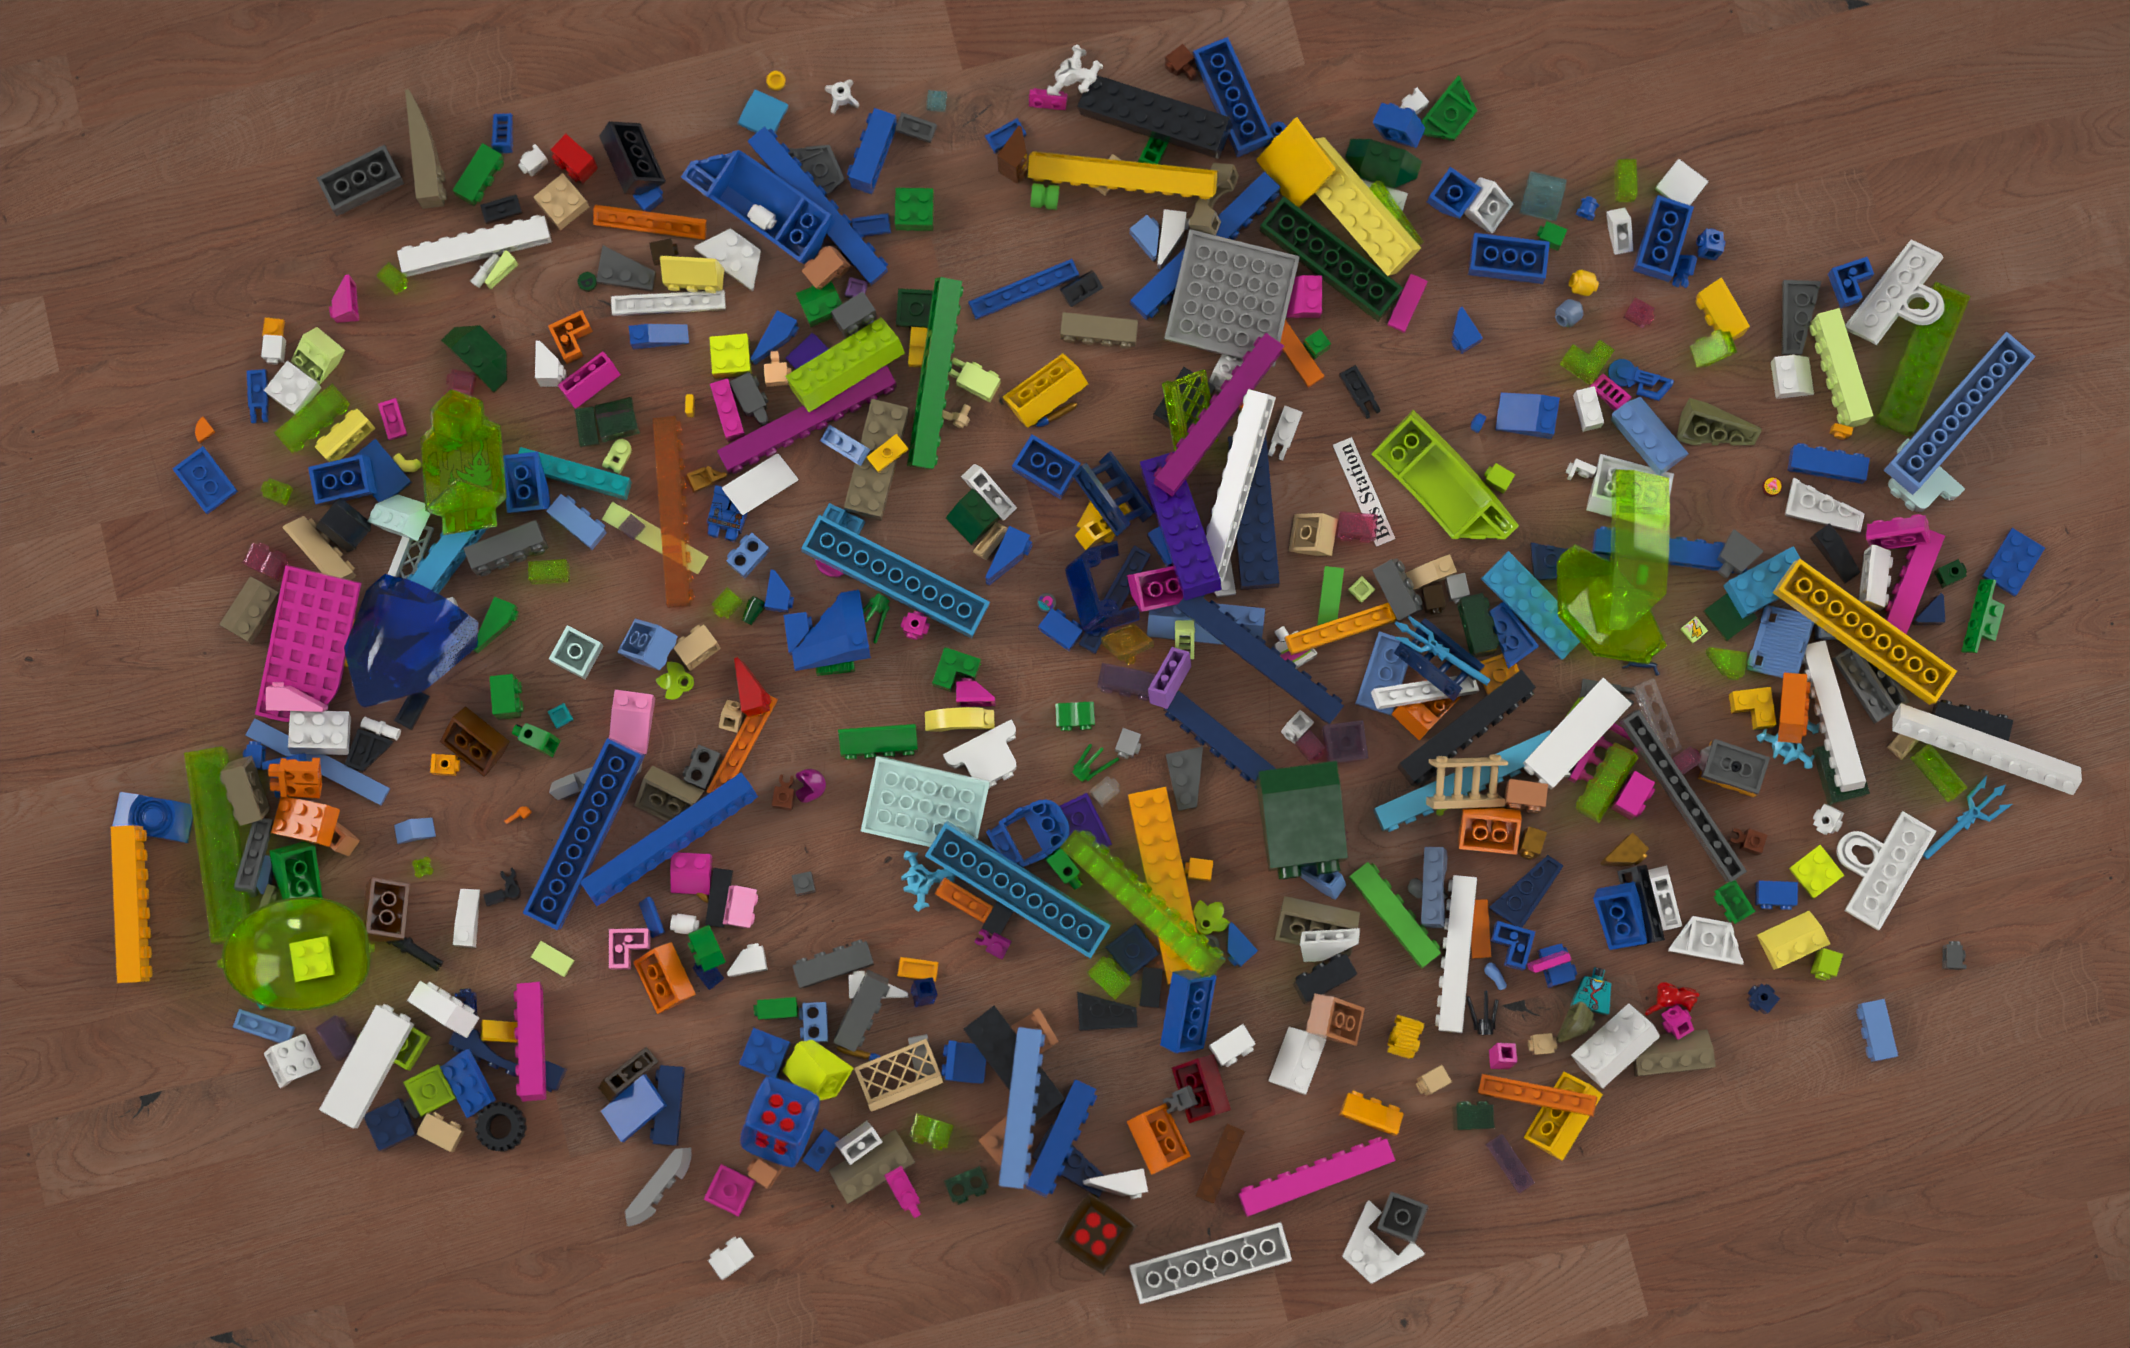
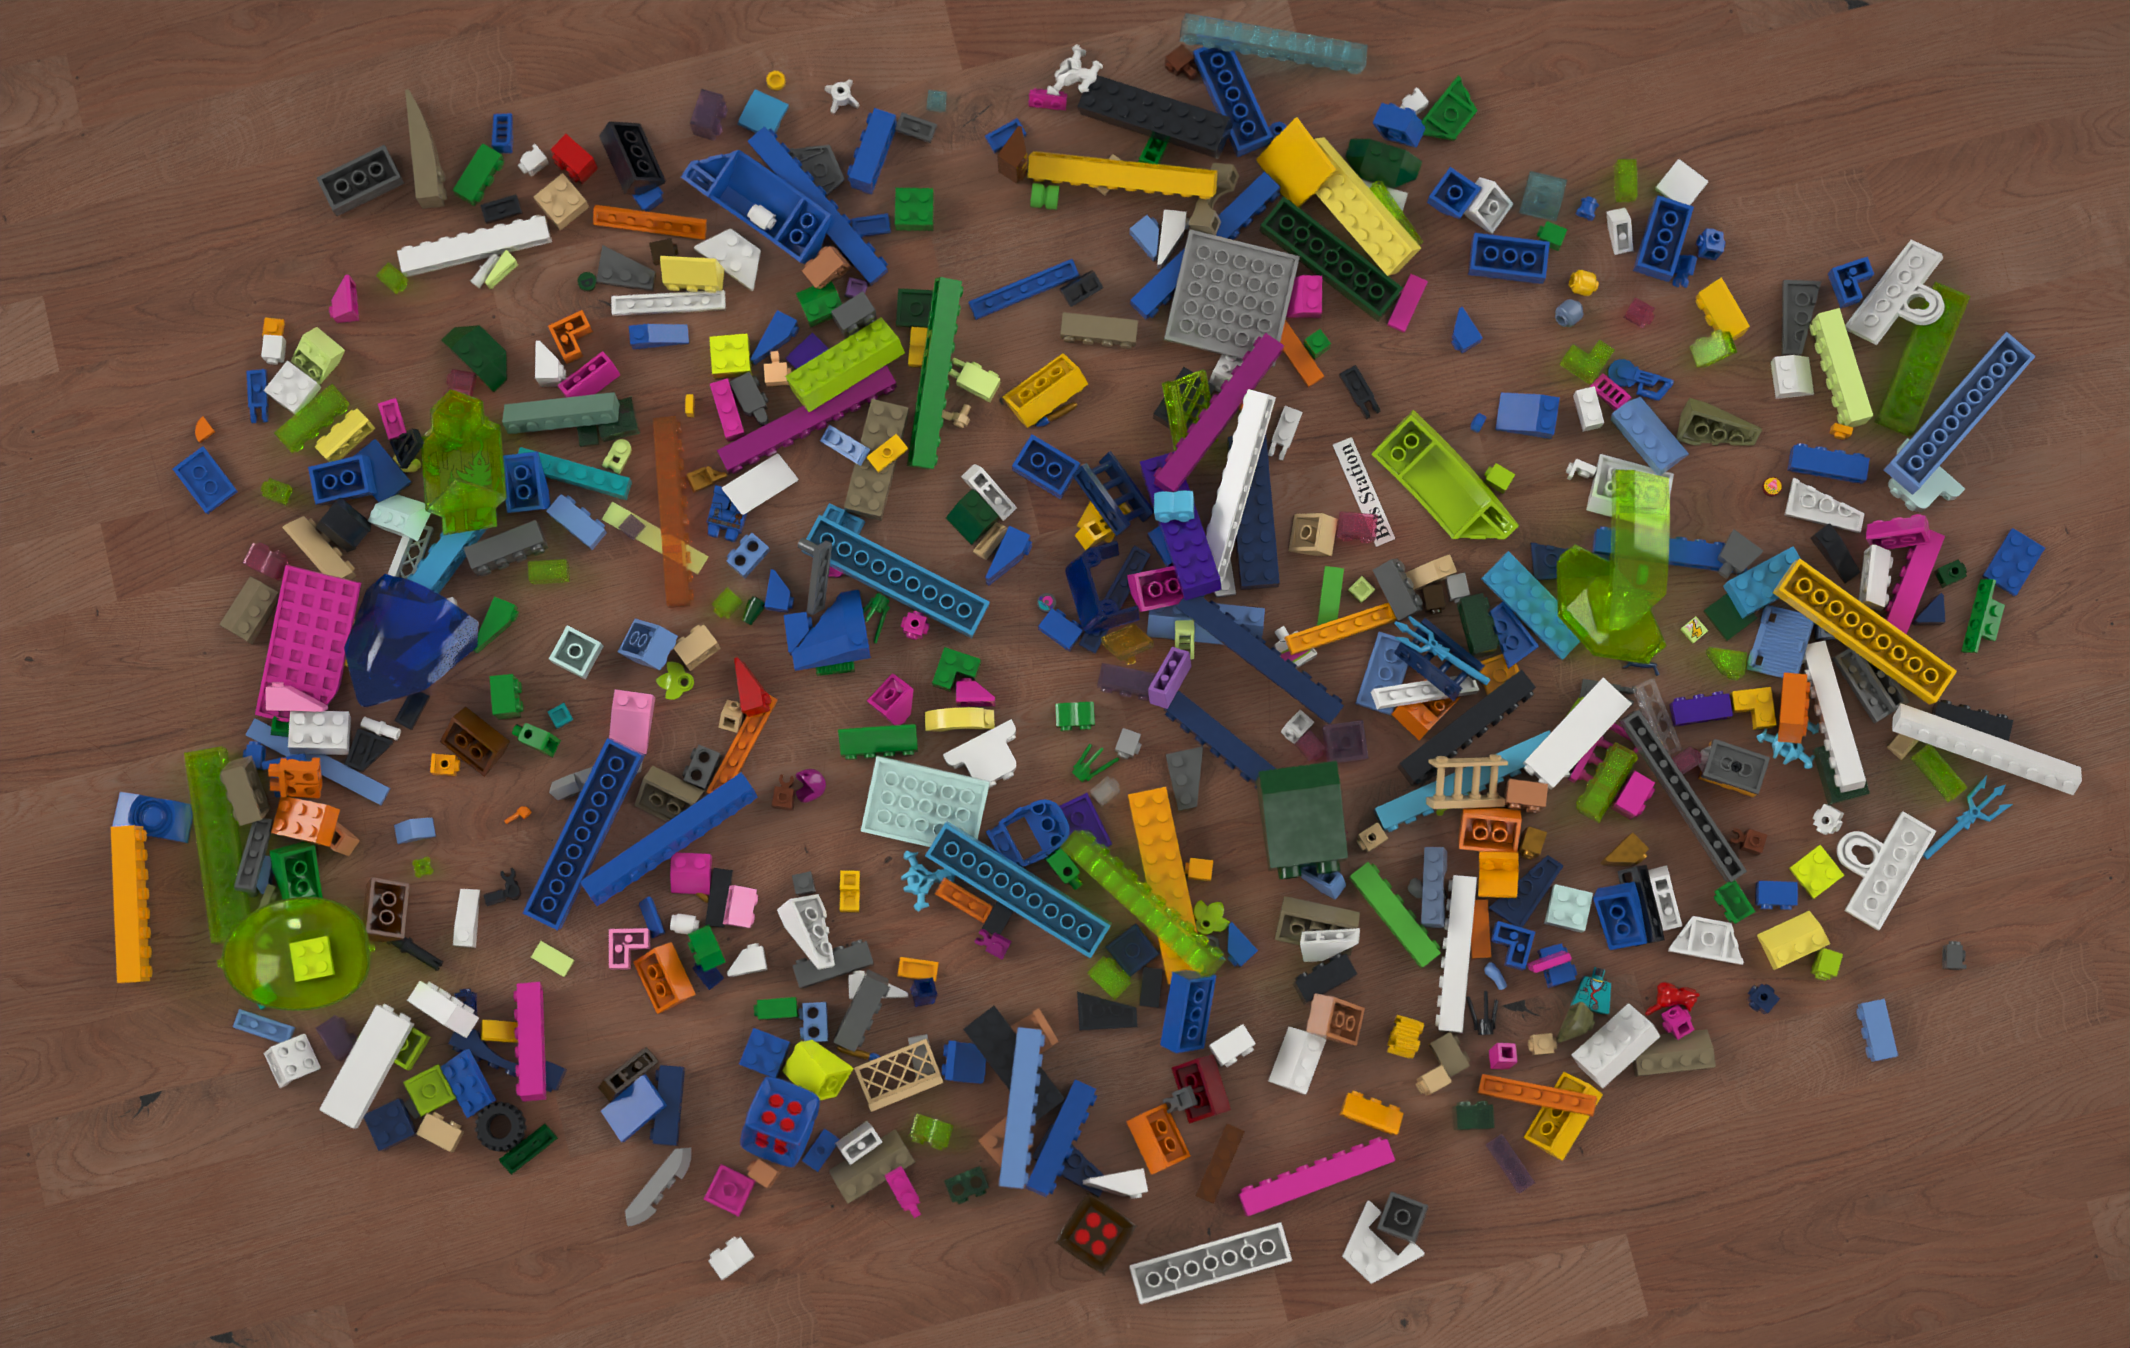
none -> green tile [270,716,289,737]
none -> black wing [390,429,424,469]
none -> dark green plate [499,1123,558,1175]
none -> sand green brick [502,392,620,434]
none -> clear purple brick [690,89,728,141]
none -> white wedge [777,894,835,970]
none -> dark grey piece [798,538,832,615]
none -> yellow slope [840,871,860,912]
none -> dark pink slope [867,673,913,725]
none -> medium azure brick [1154,491,1194,523]
none -> clear light blue brick [1180,13,1368,74]
none -> tan brick [1357,823,1388,853]
none -> dark tan brick [1428,1032,1470,1078]
none -> light orange bracket [1478,851,1519,898]
none -> light aqua brick [1544,884,1593,933]
none -> dark purple brick [1669,691,1733,727]

